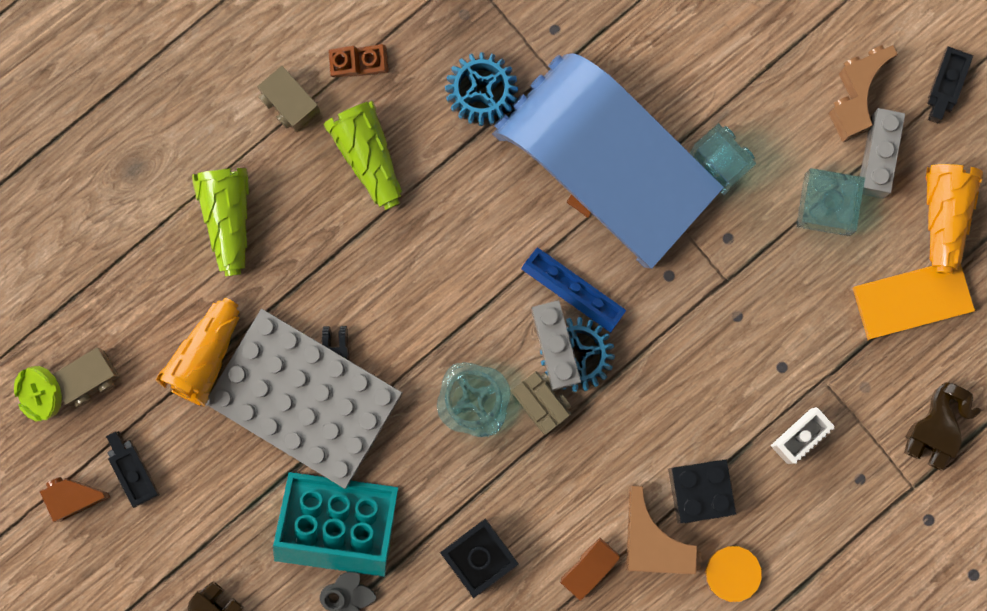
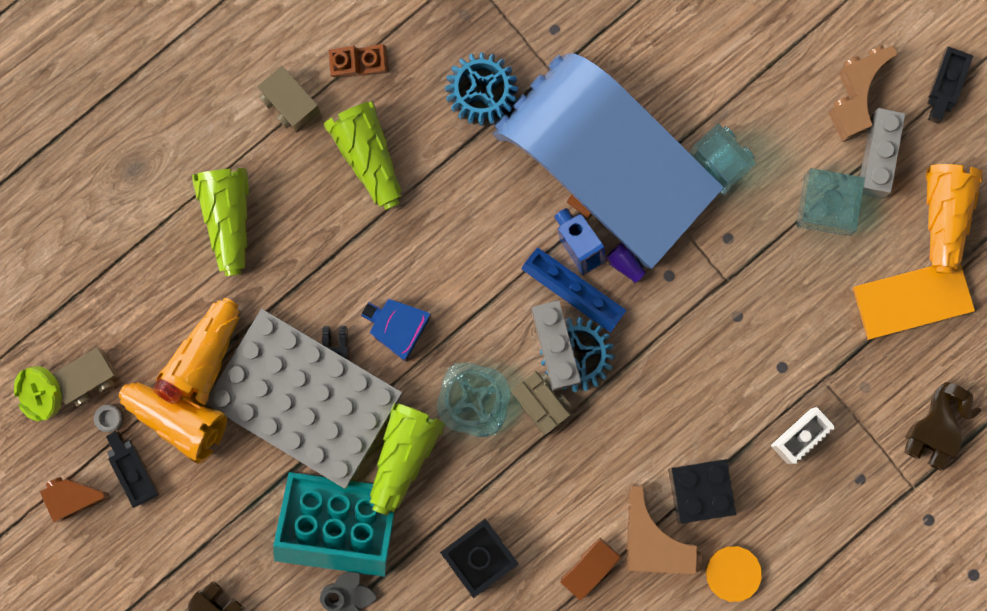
none -> light grey tile [94,405,123,433]
none -> light orange cone [119,382,228,464]
none -> clear red tile [153,379,182,404]
none -> blue torso [361,299,431,362]
none -> lime cone [370,403,446,516]
none -> blue torso [554,208,606,276]
none -> dark purple cone [606,243,646,283]

